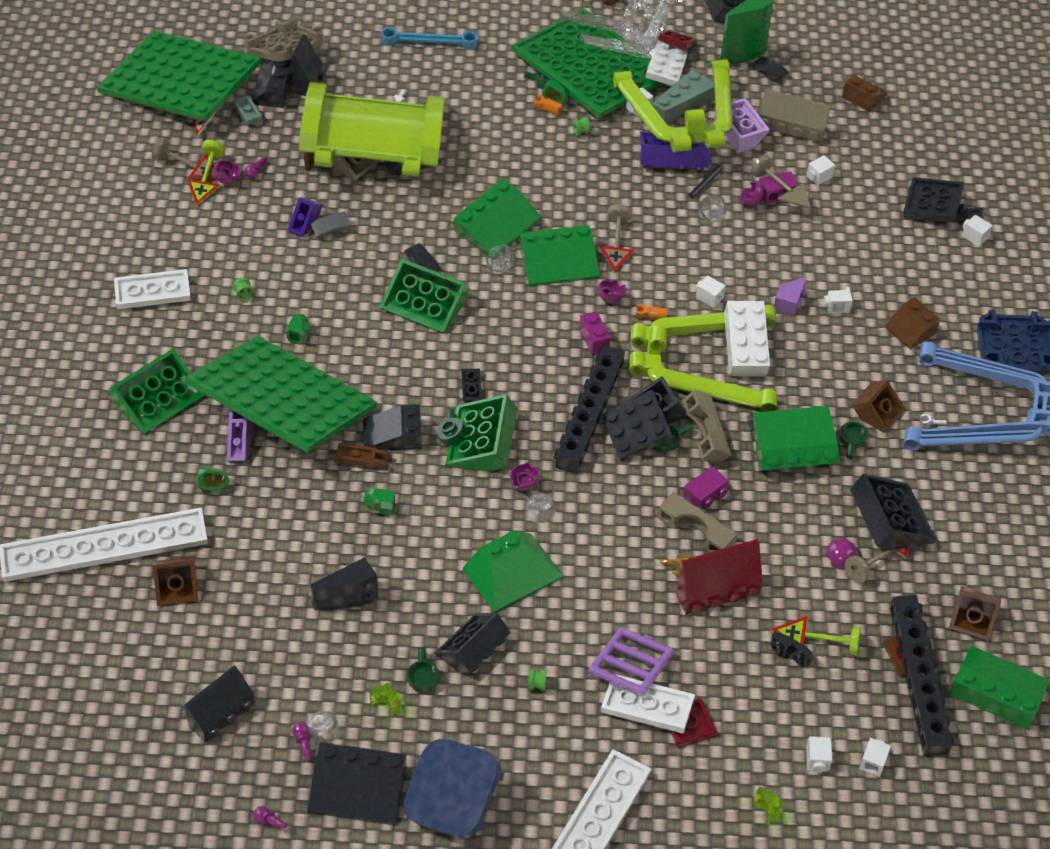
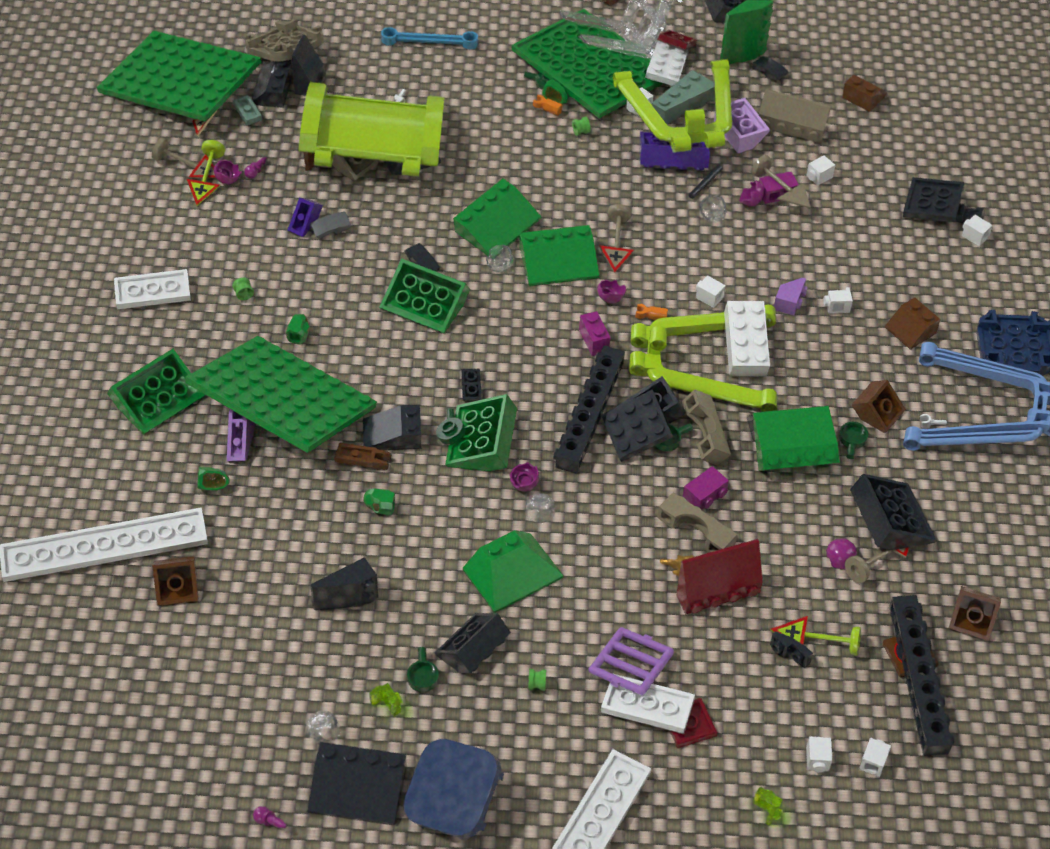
black slope [184,665,255,743] -> none
magenta bar [292,722,311,761] -> none
green slope [949,645,1050,730] -> none

